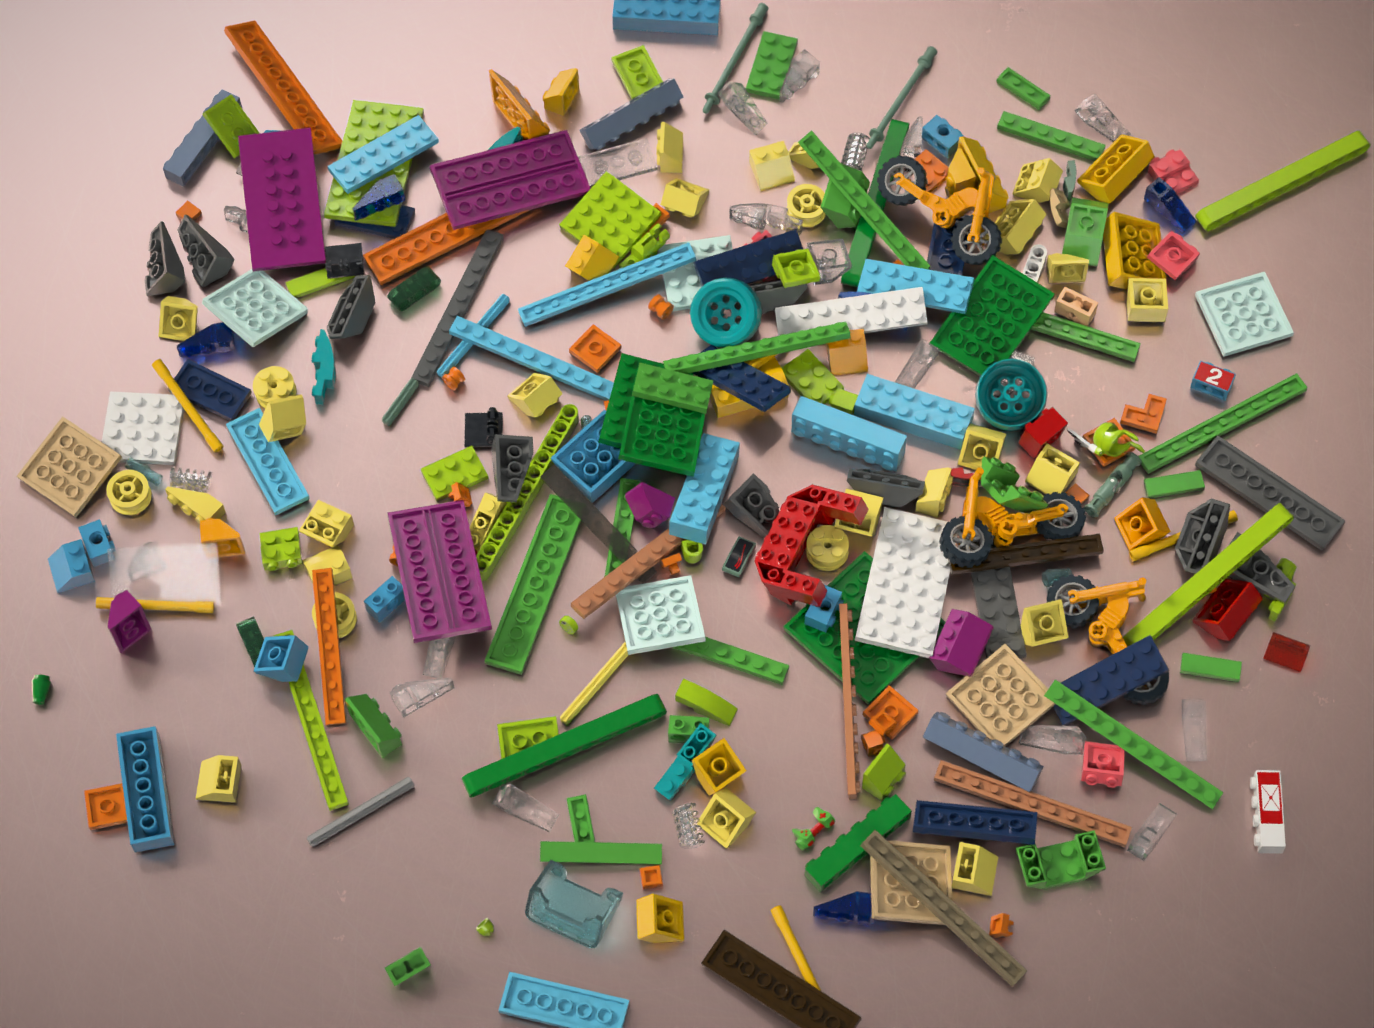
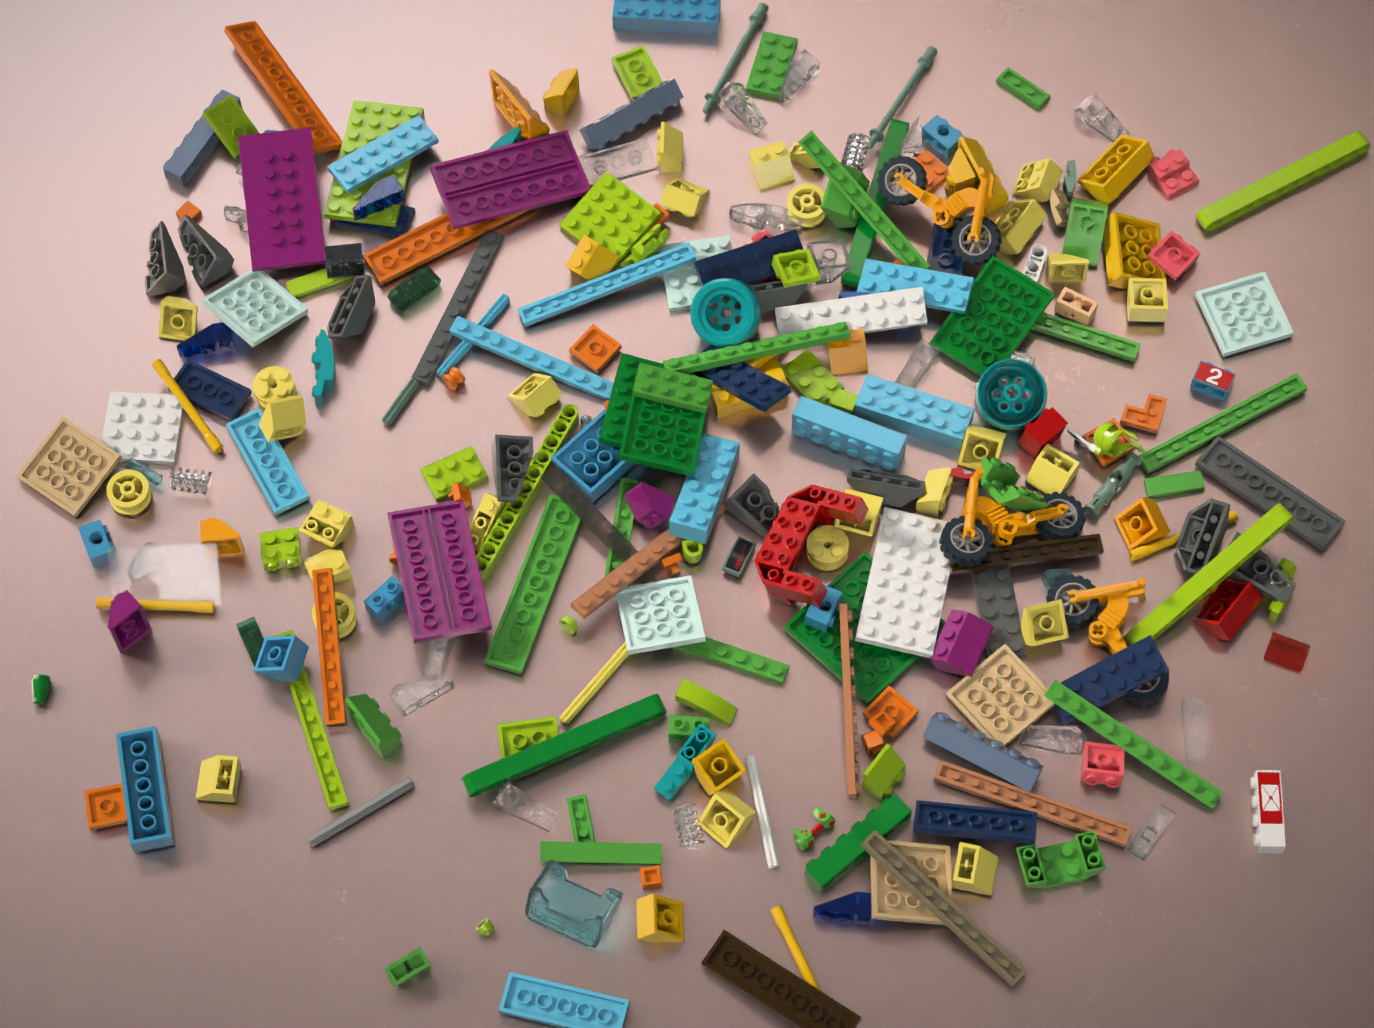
dark azure slope [48,539,95,593] -> none
light yellow slope [165,487,226,524] -> none
black hinge [464,407,503,447] -> none
orange wheel [648,294,674,320] -> none
orange tile [989,913,1014,938] -> none
bright green plate [997,111,1106,161] -> none
orange tile [1065,483,1090,504] -> none
clear blue slope [1144,177,1197,233] -> none
bright green tile [1180,653,1242,682] -> none
none -> white axle [746,755,779,869]

